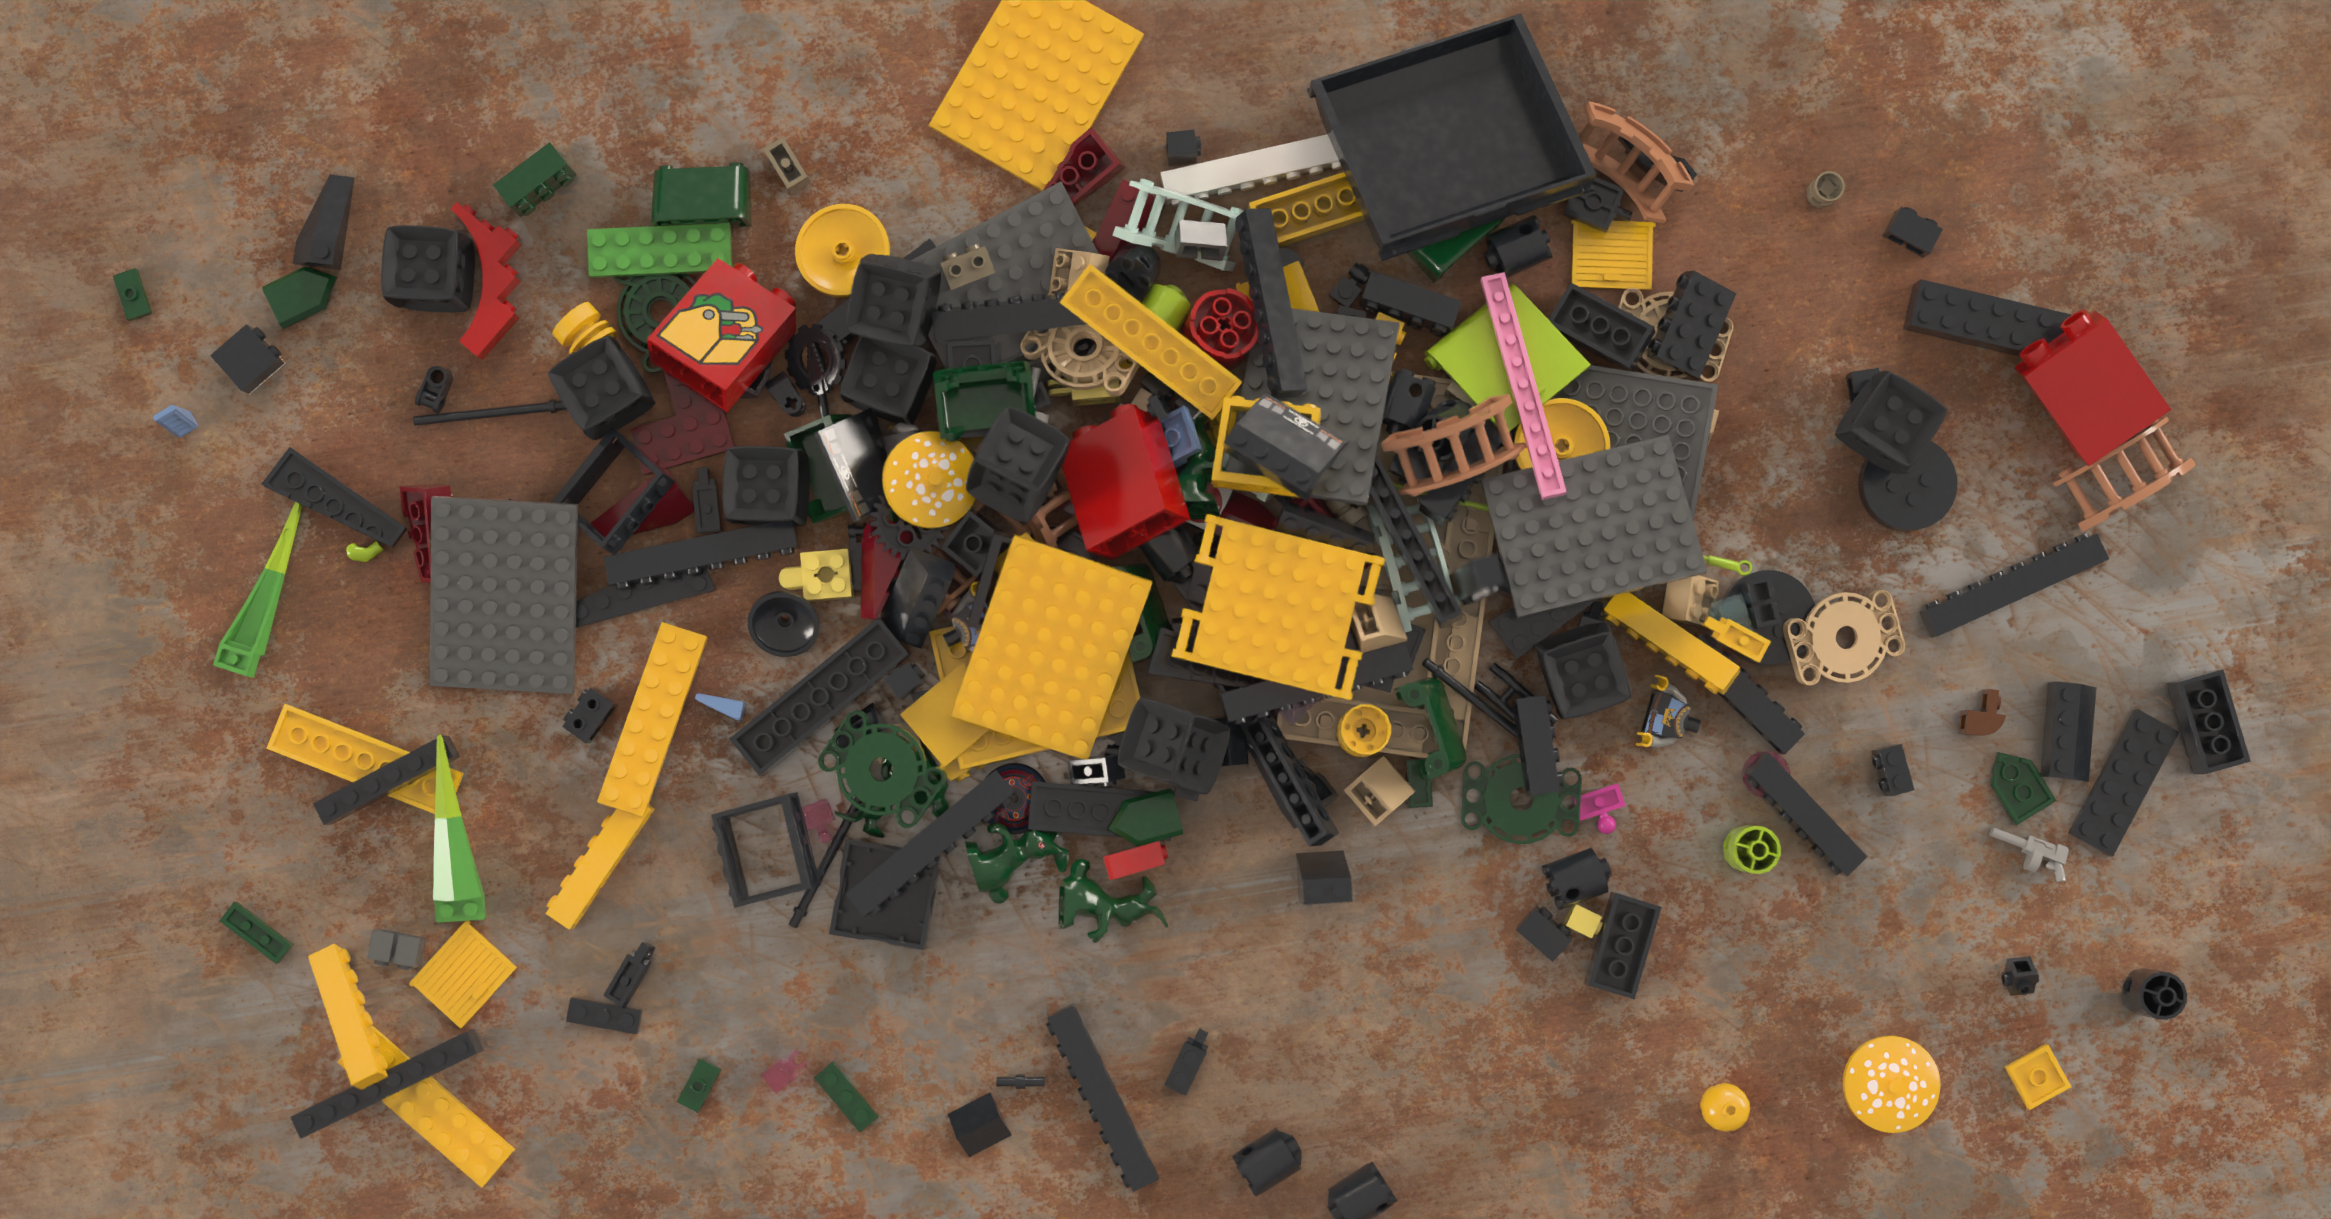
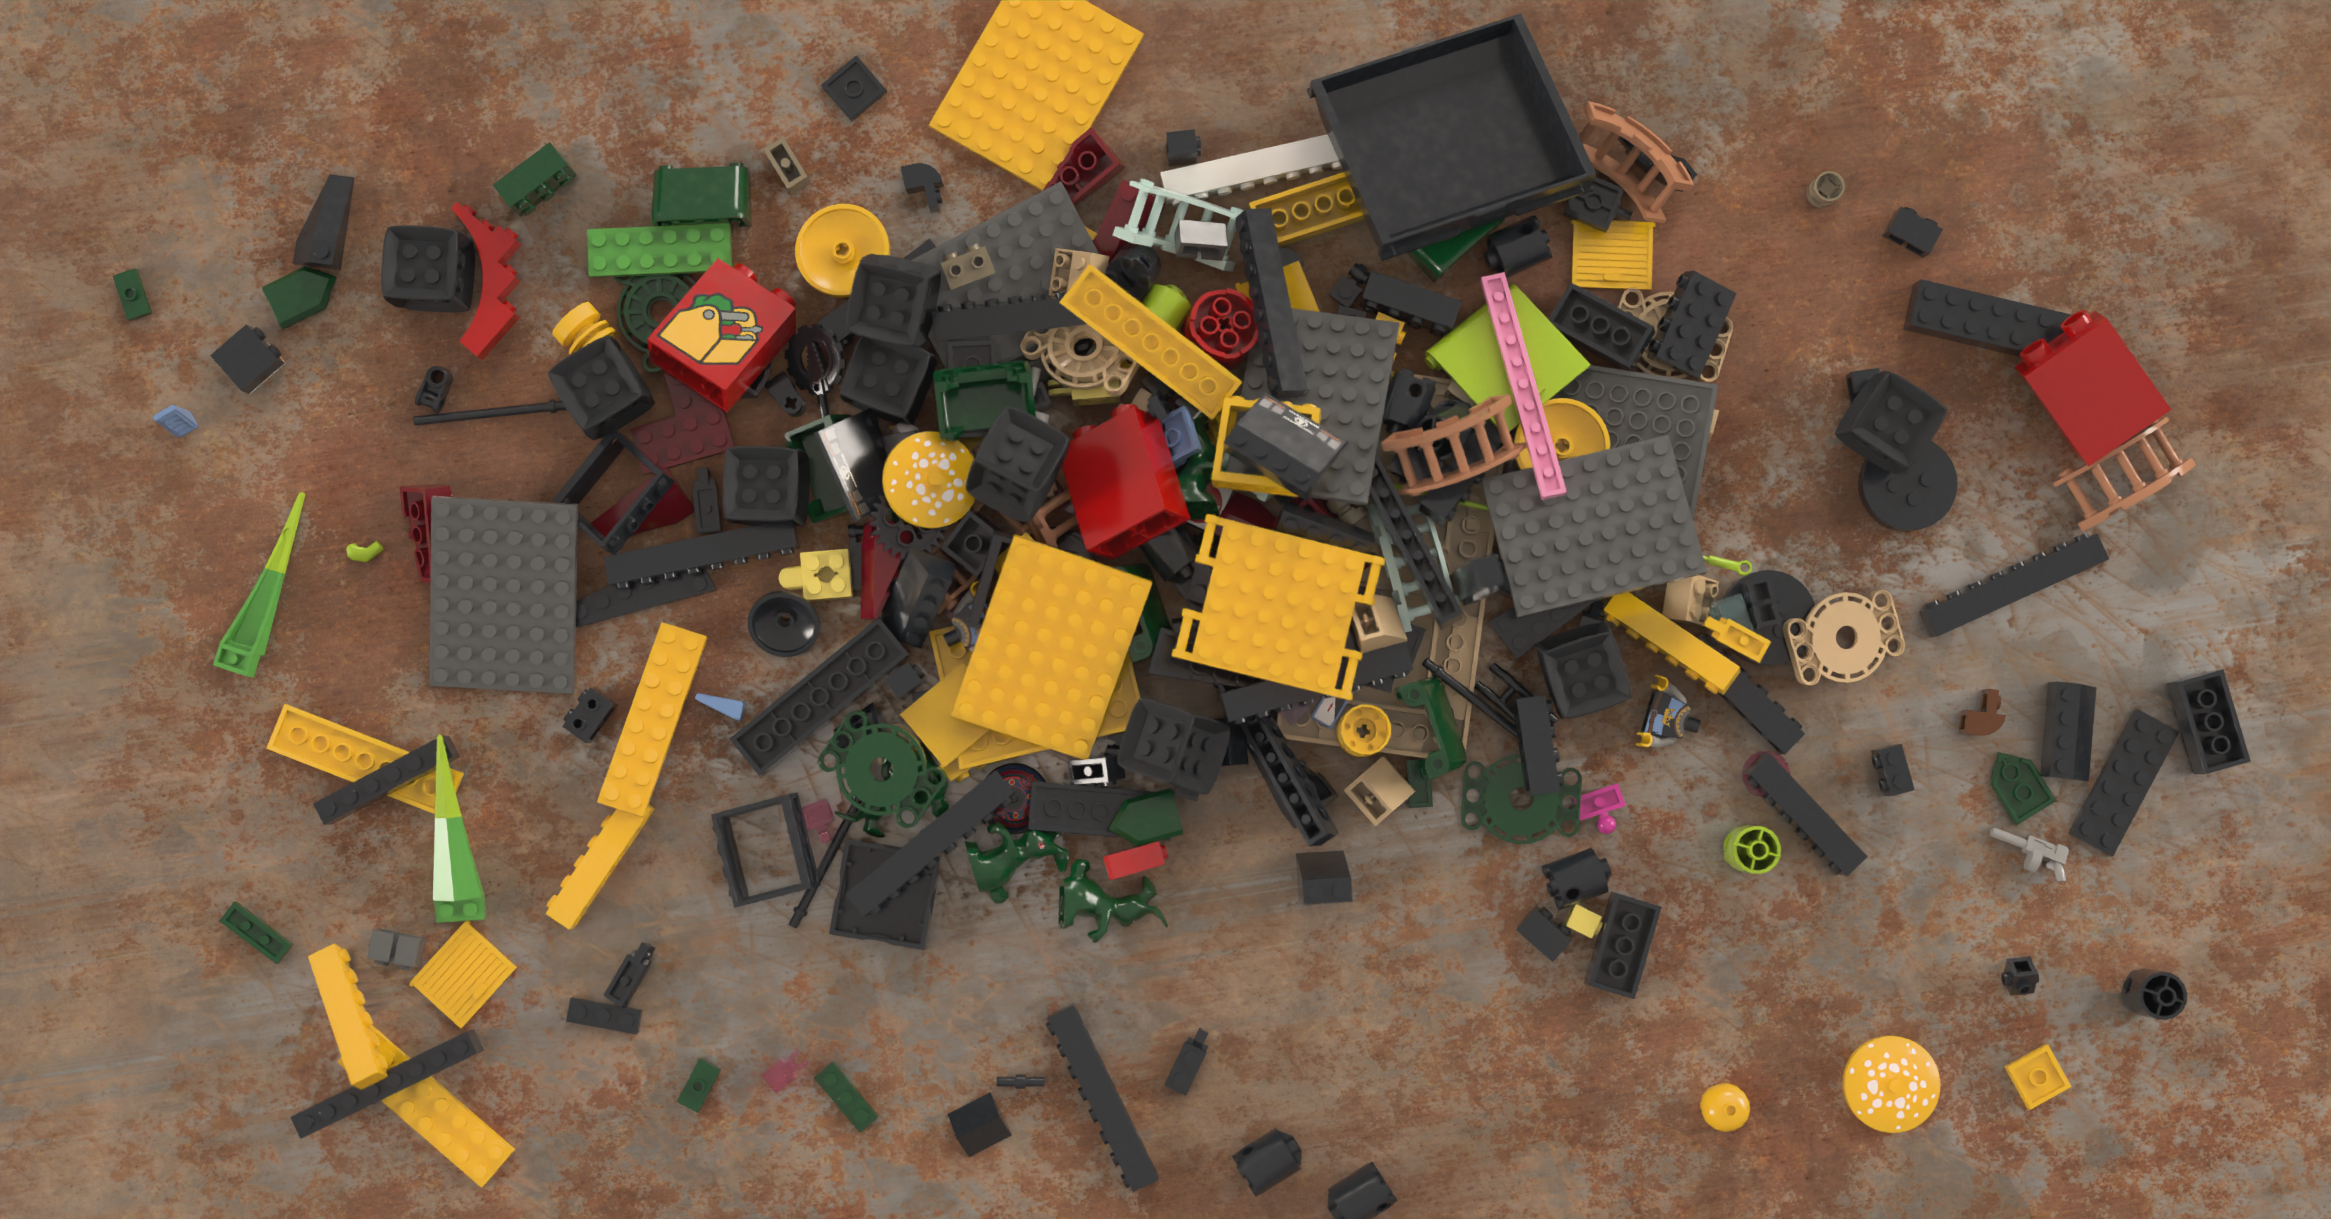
black wing [261,447,407,548] -> none
none -> black tile [821,55,887,122]
none -> black brick [901,163,944,213]
none -> slope [1310,691,1354,729]

